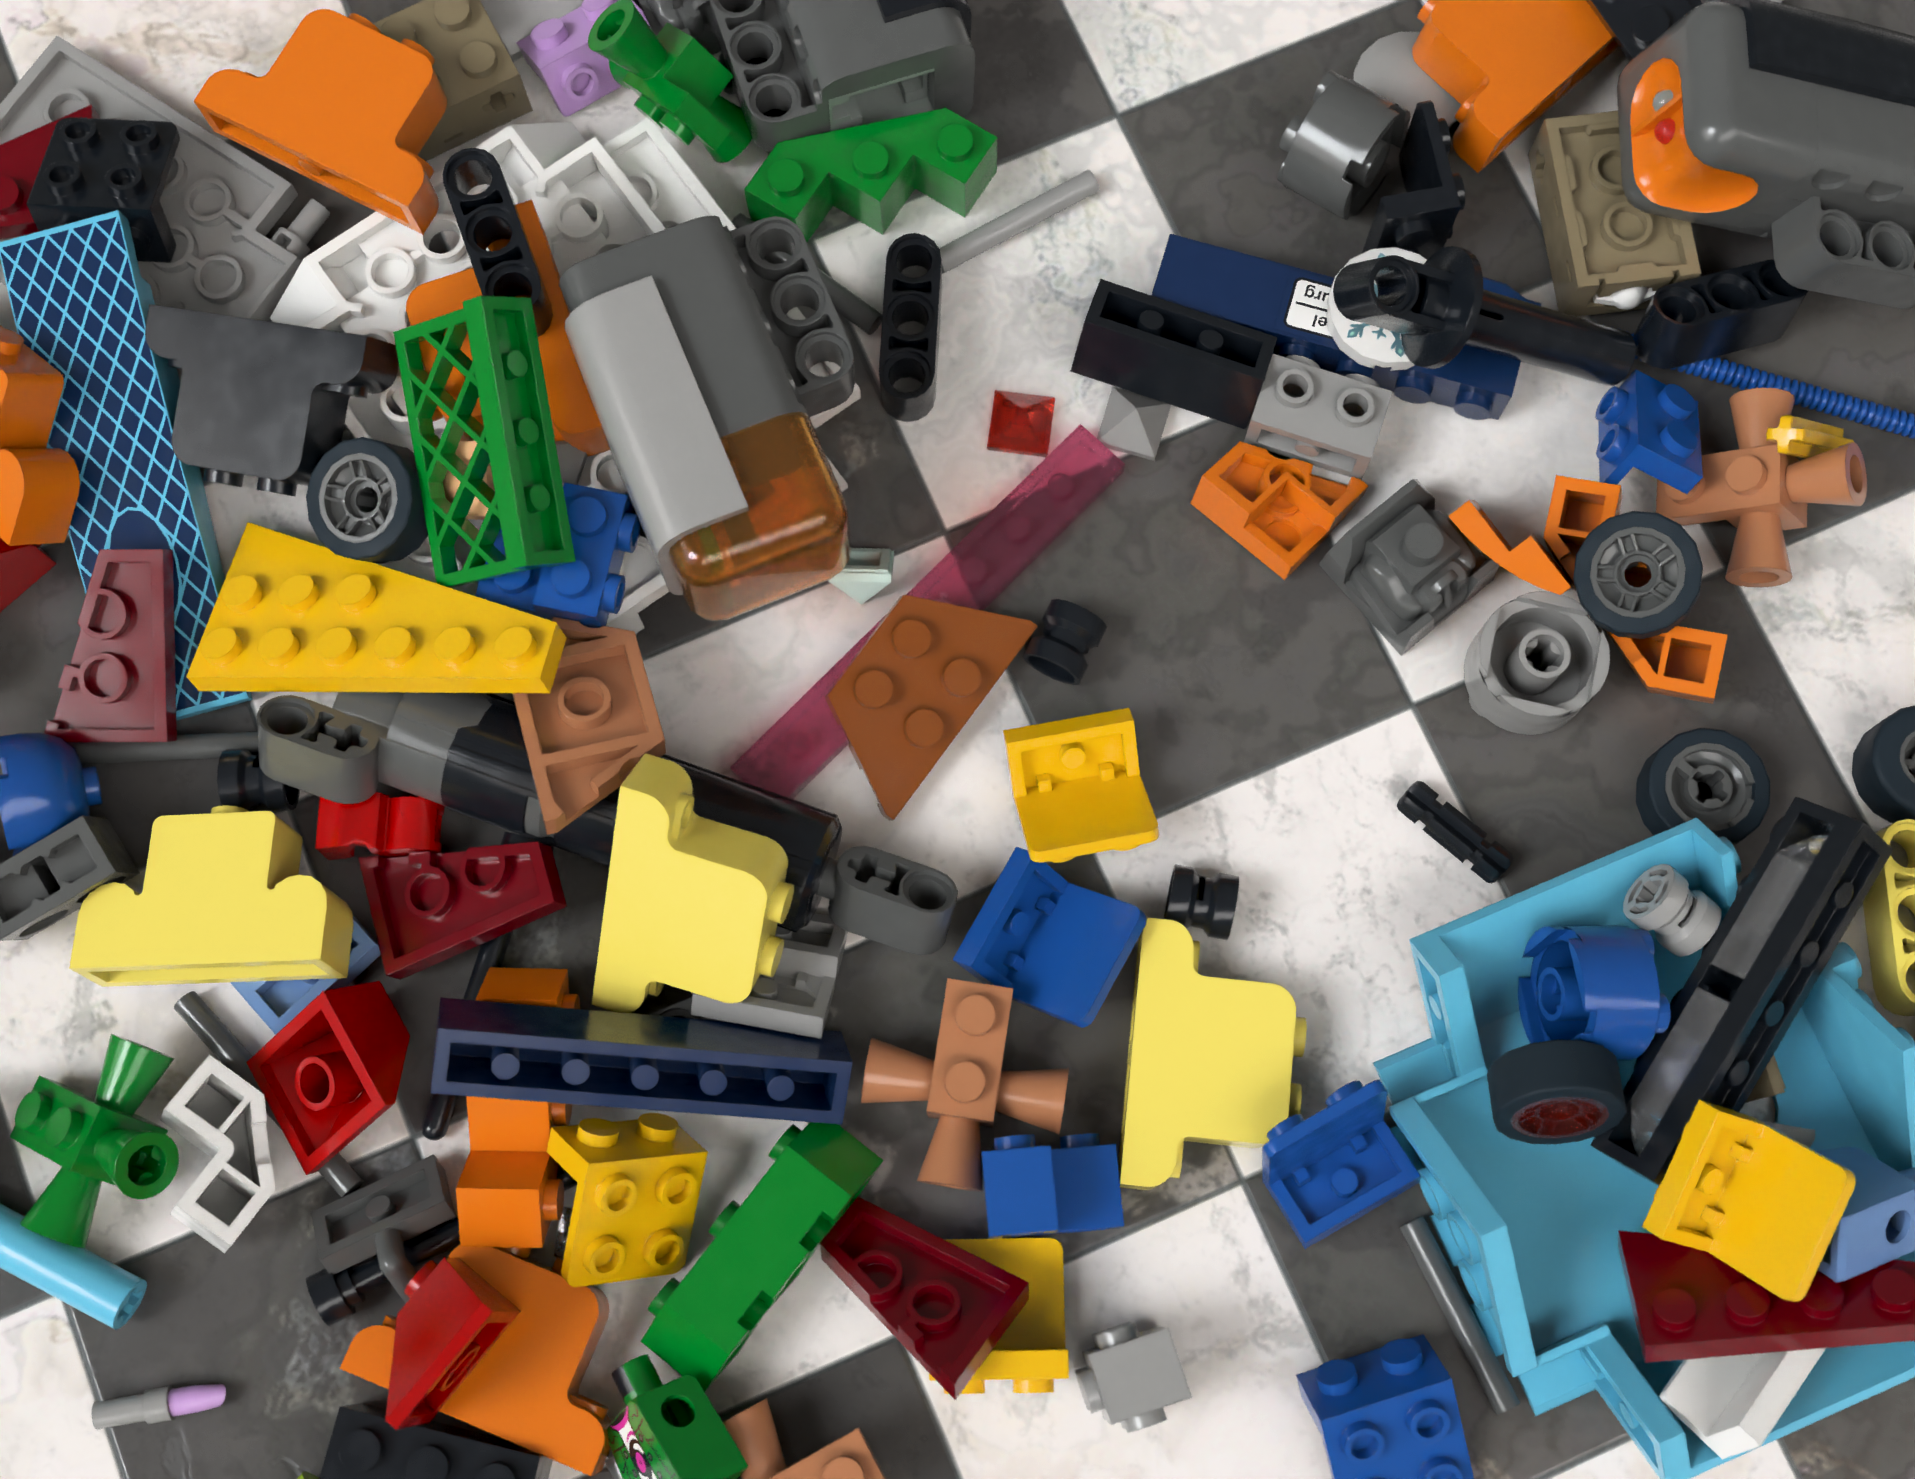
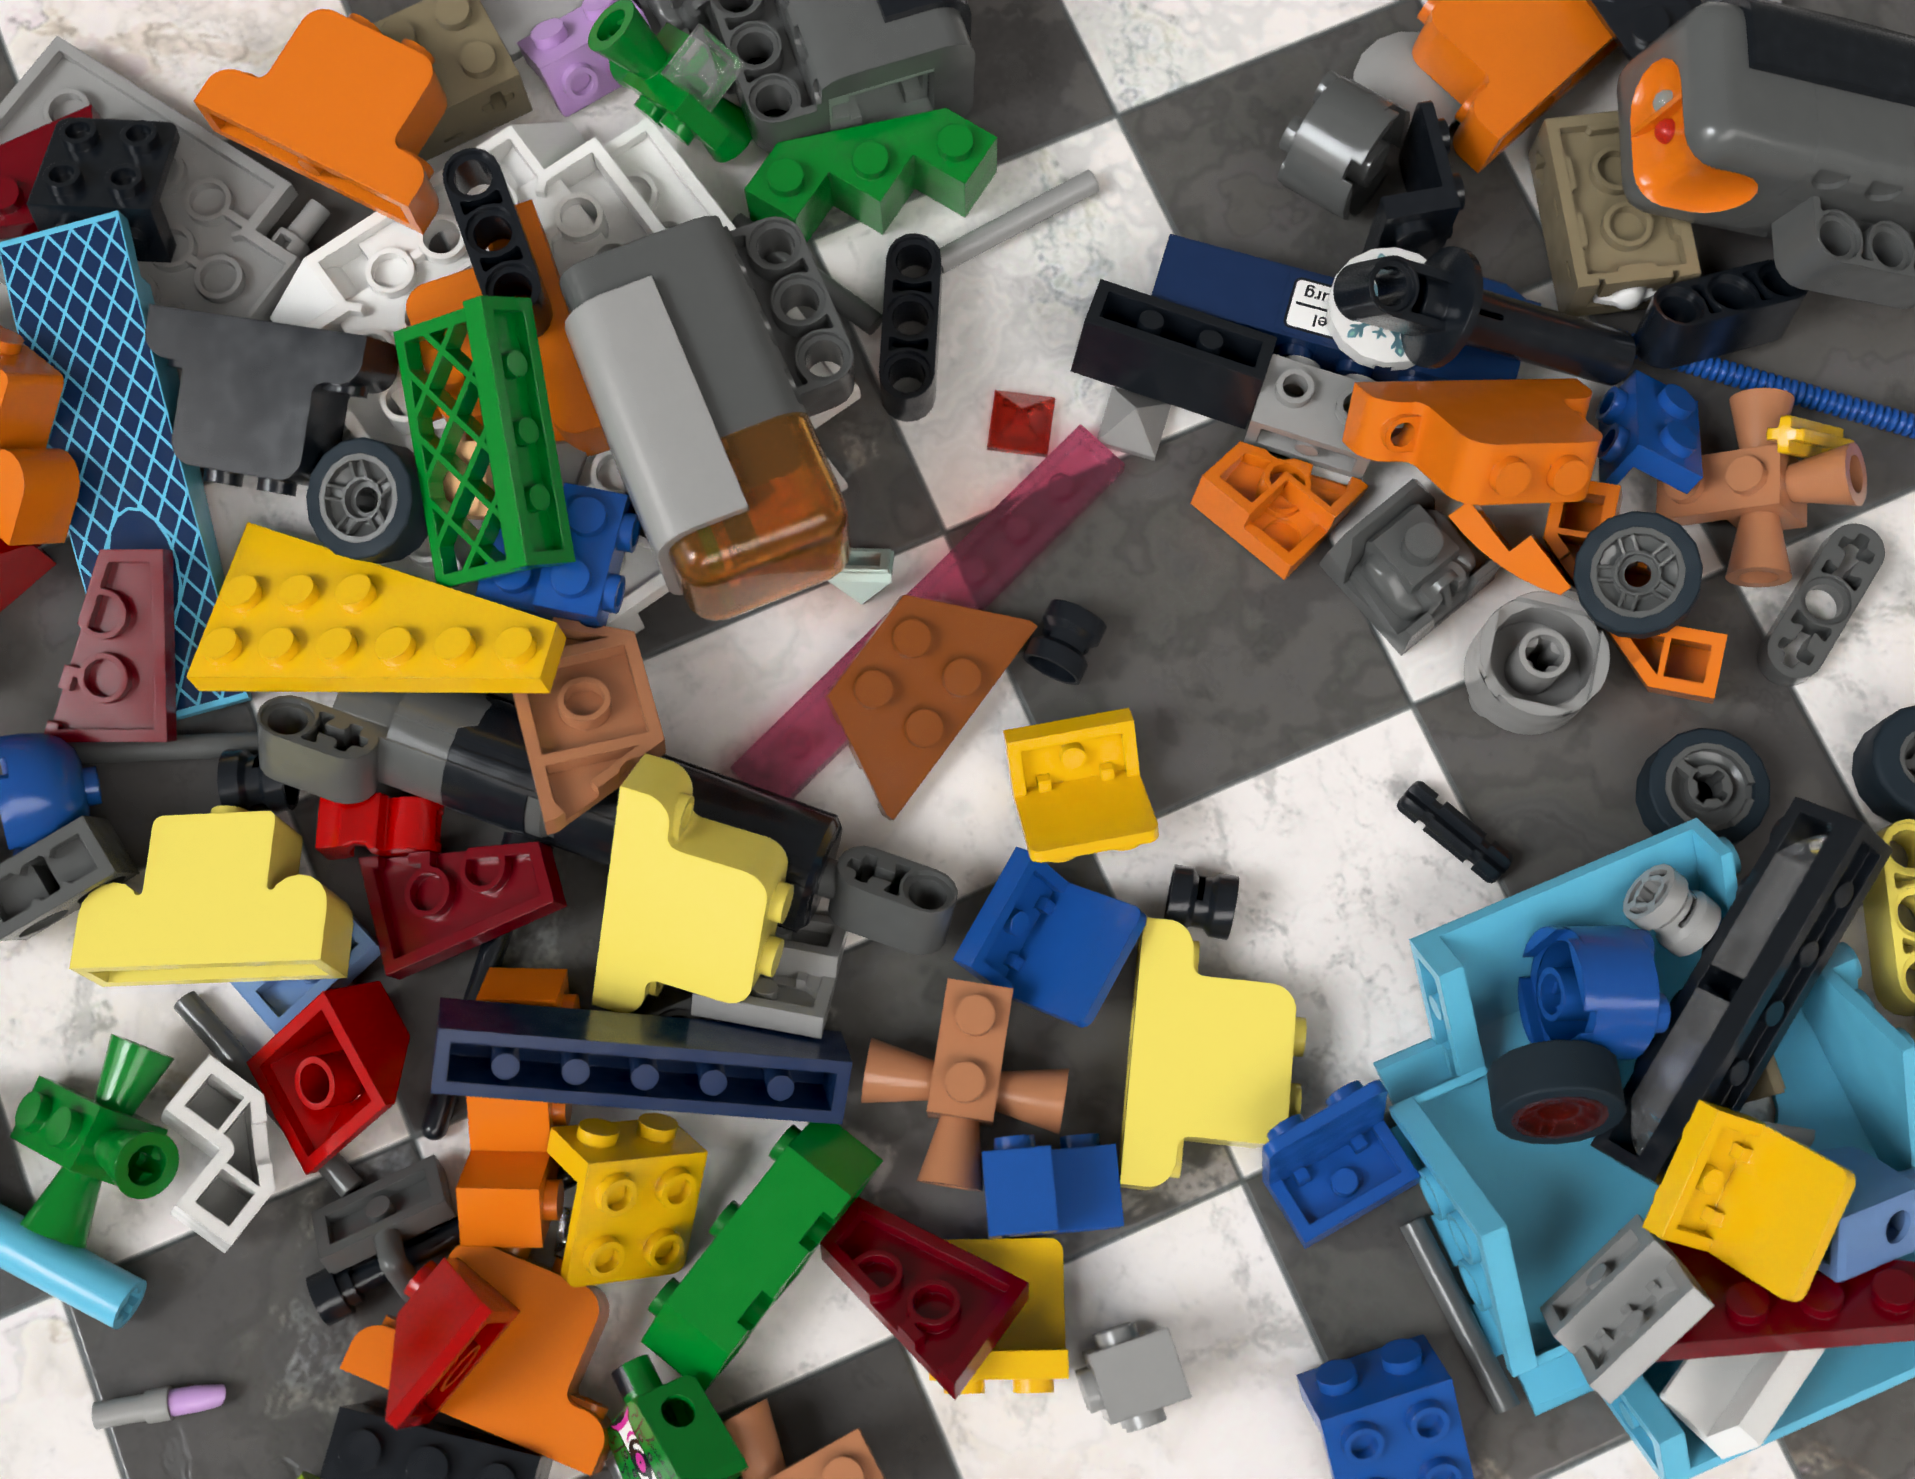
none -> clear slope [661,23,746,112]
none -> orange brick [1342,378,1603,505]
none -> light grey slope [1540,1214,1715,1404]
none -> dark grey beam [1757,523,1885,687]

